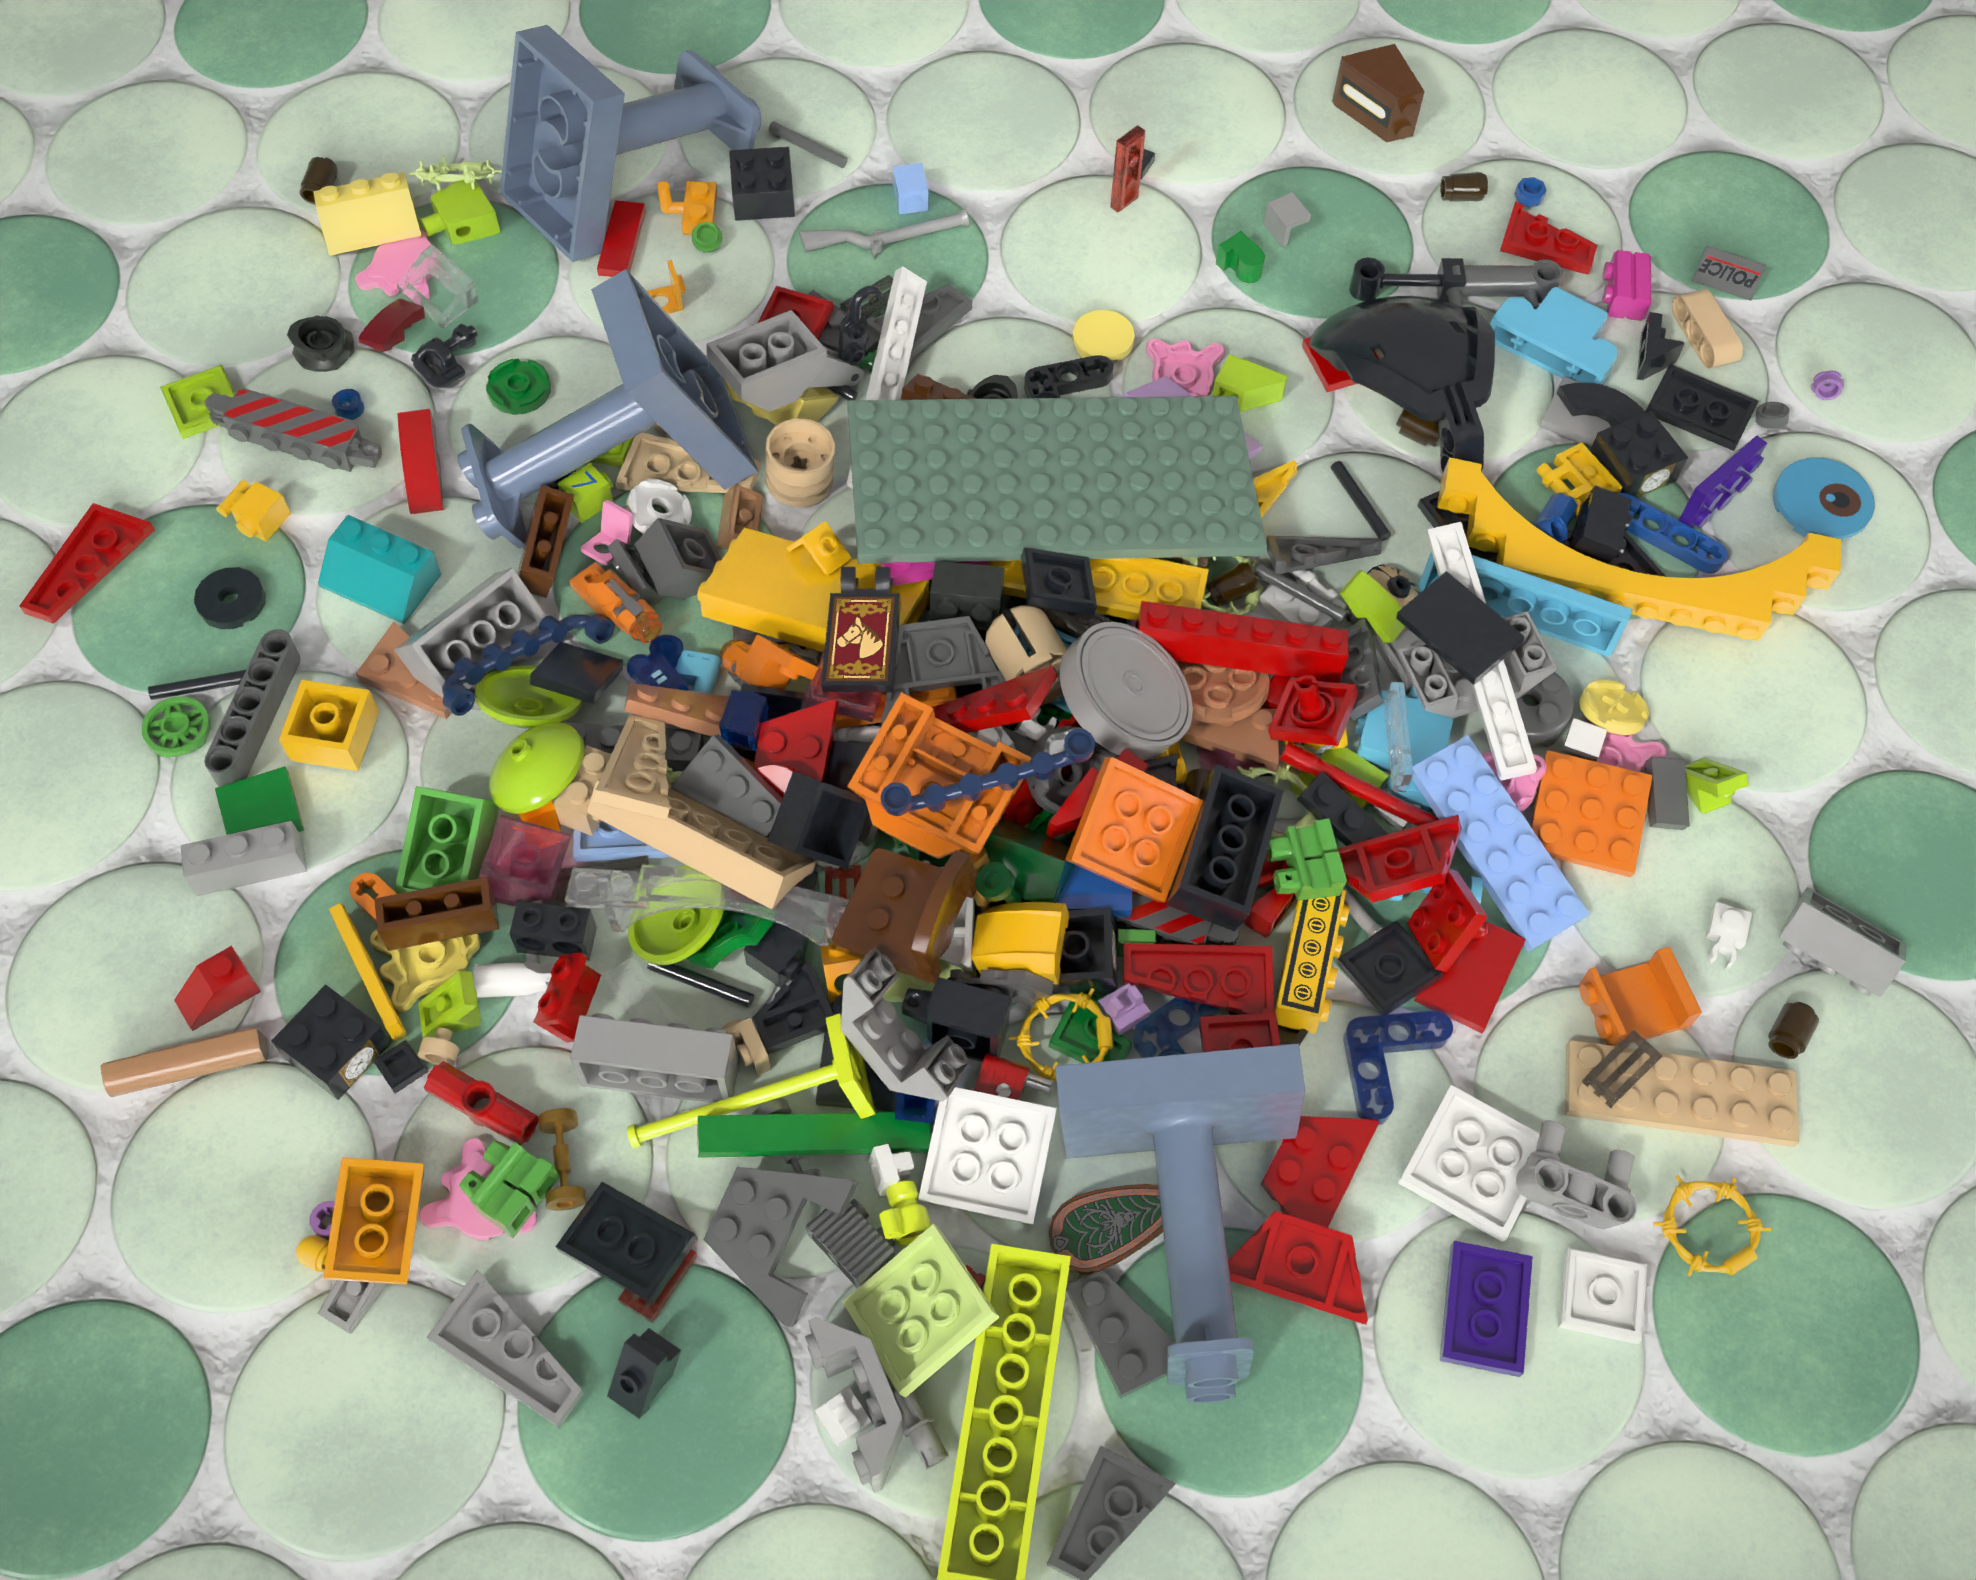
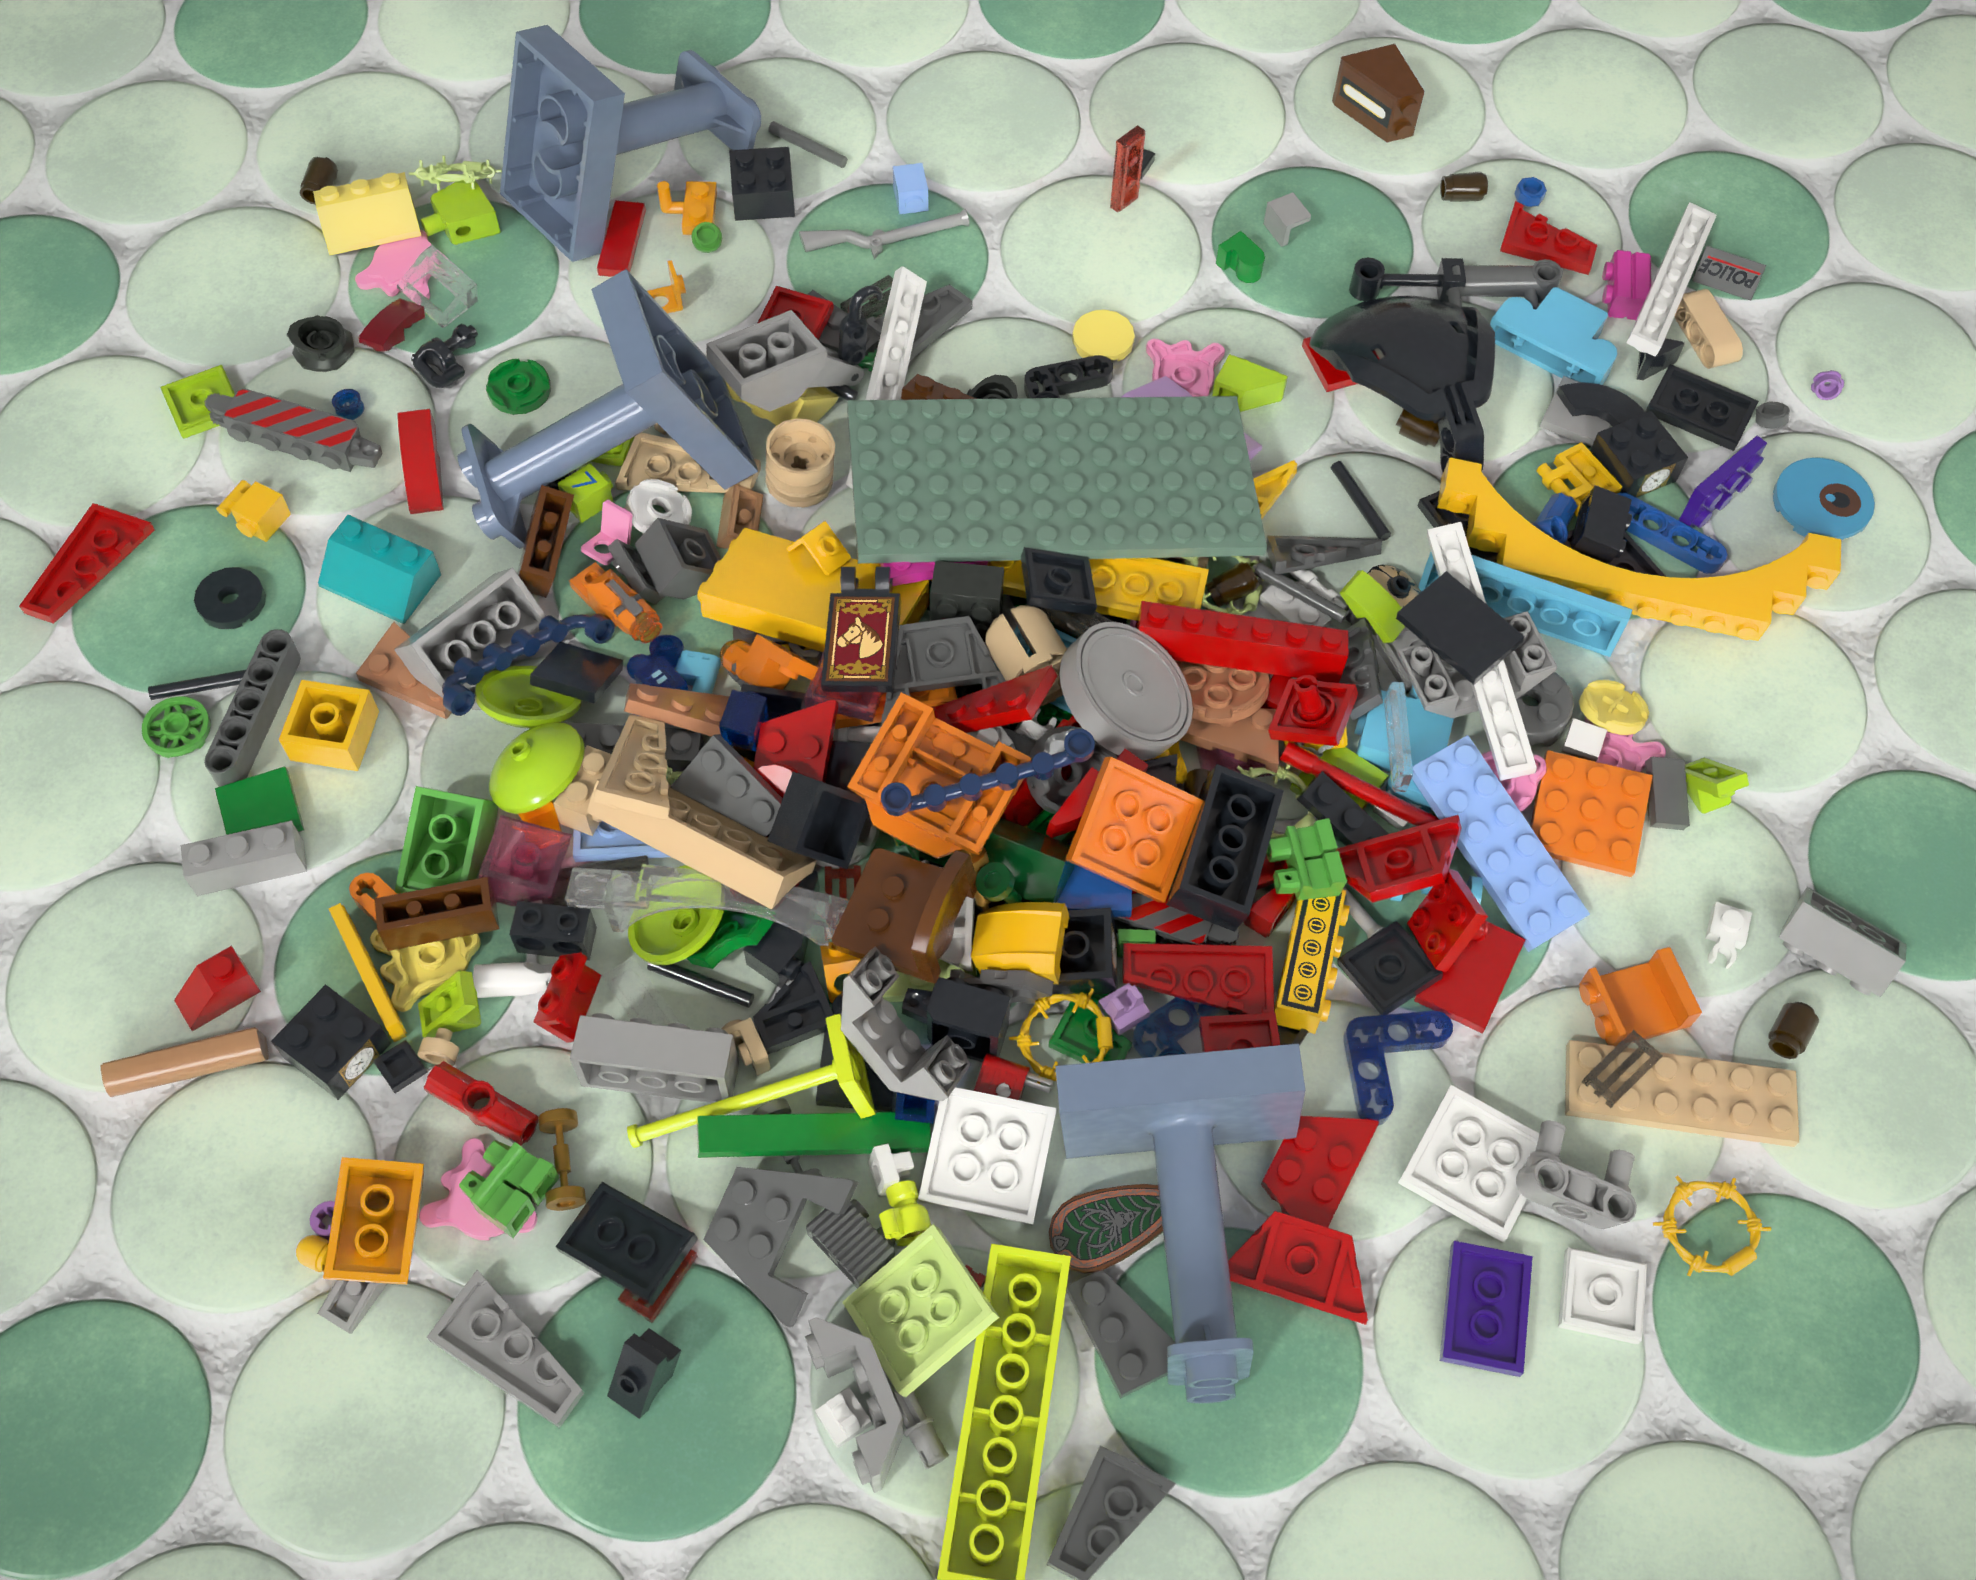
none -> white plate [1627,202,1717,357]

